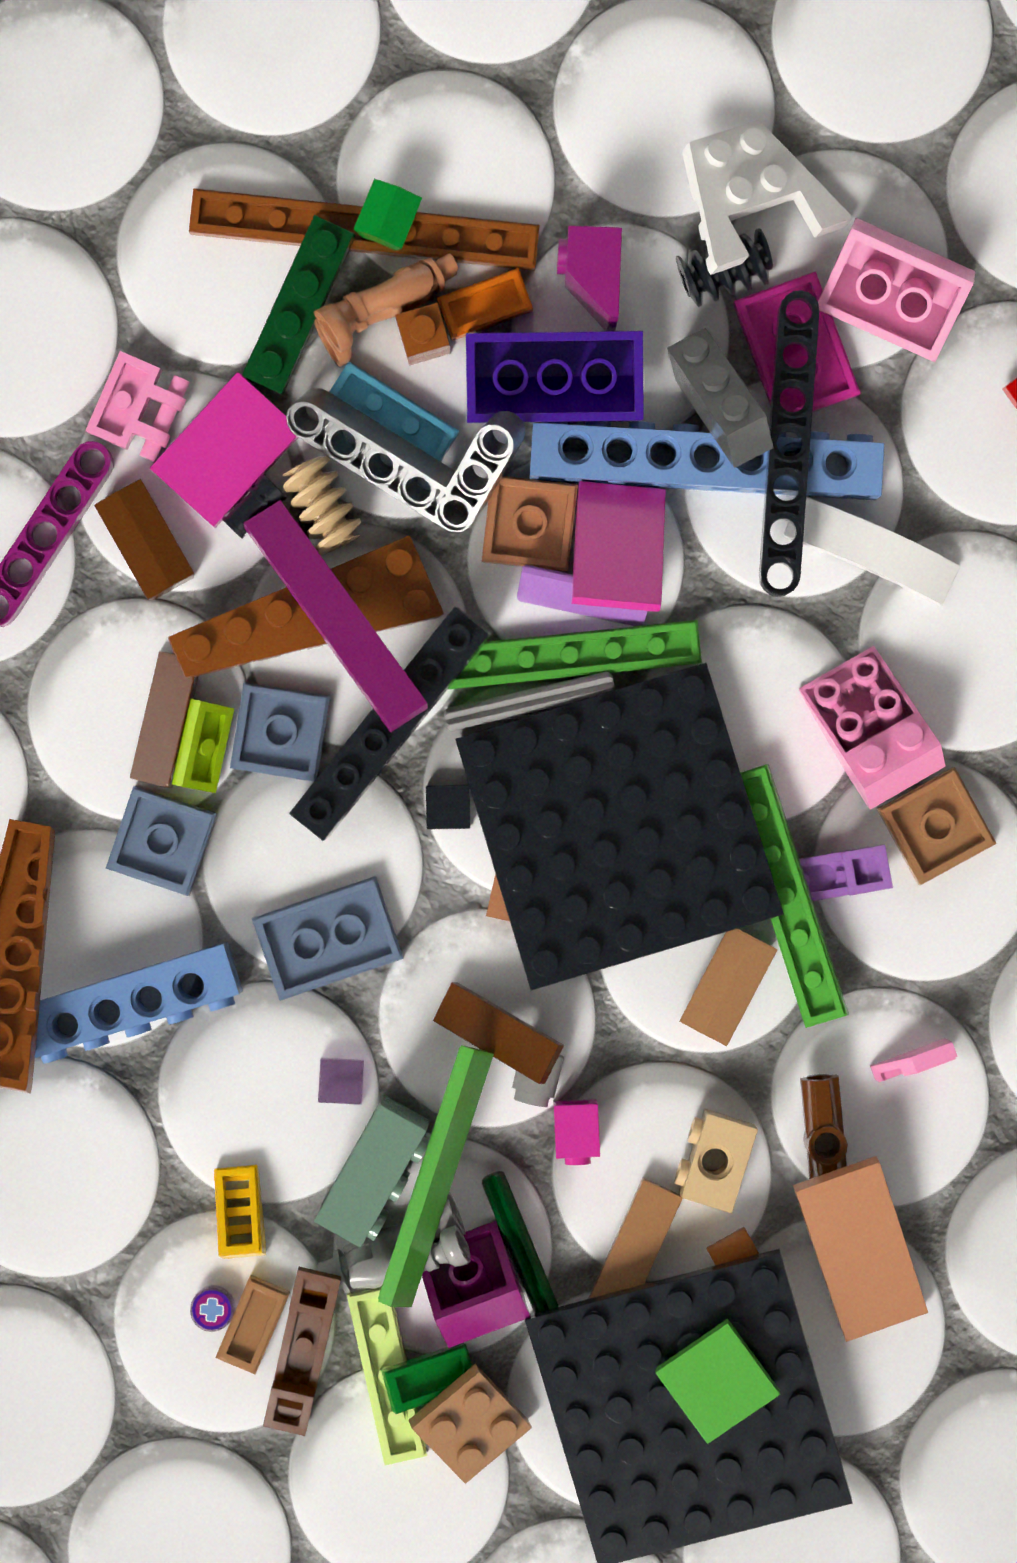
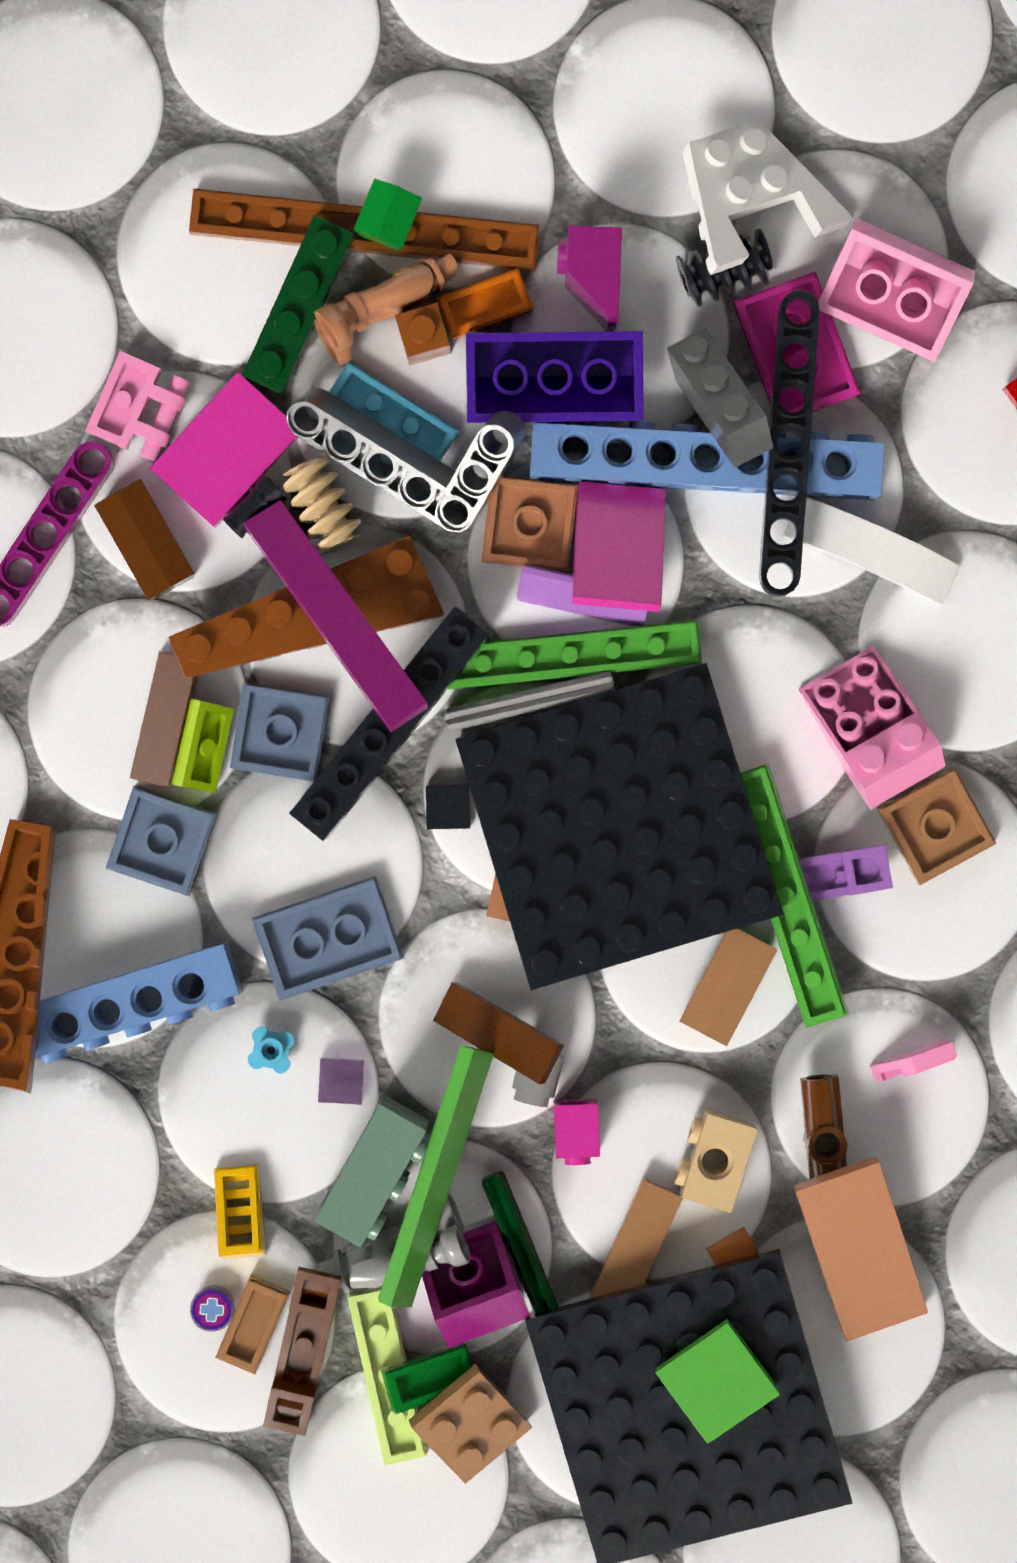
none -> medium azure plate [248,1026,295,1074]

